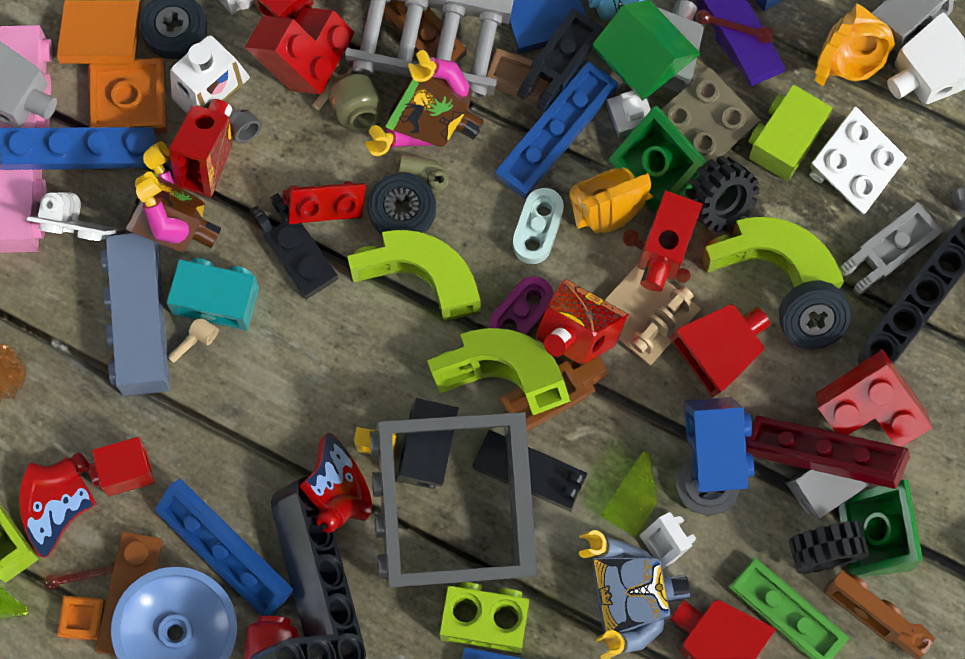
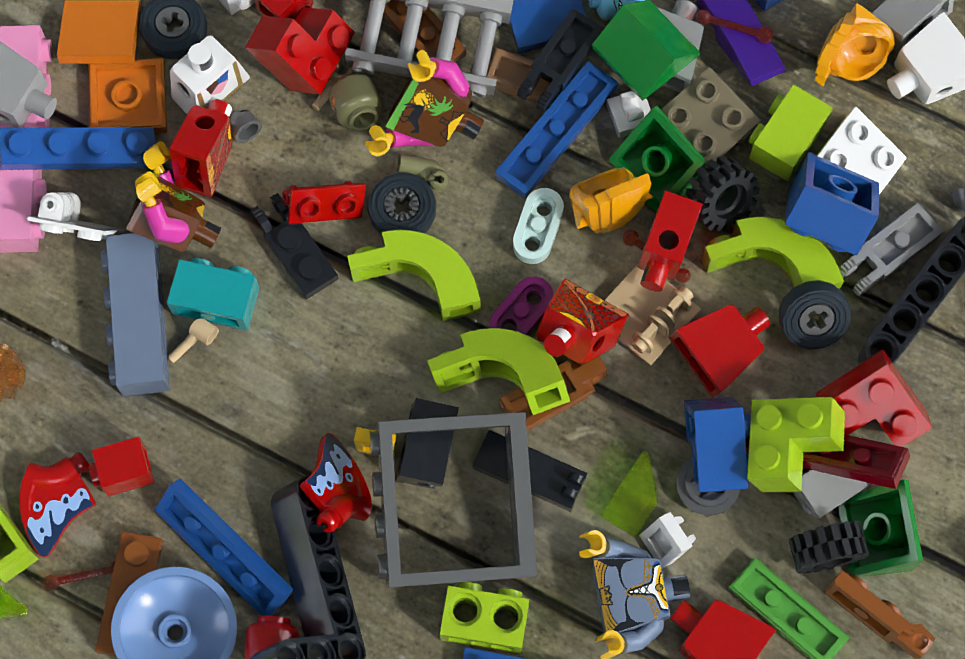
orange tile [57,596,106,641] -> none
none -> lime brick [747,397,845,492]
none -> blue brick [785,152,879,255]

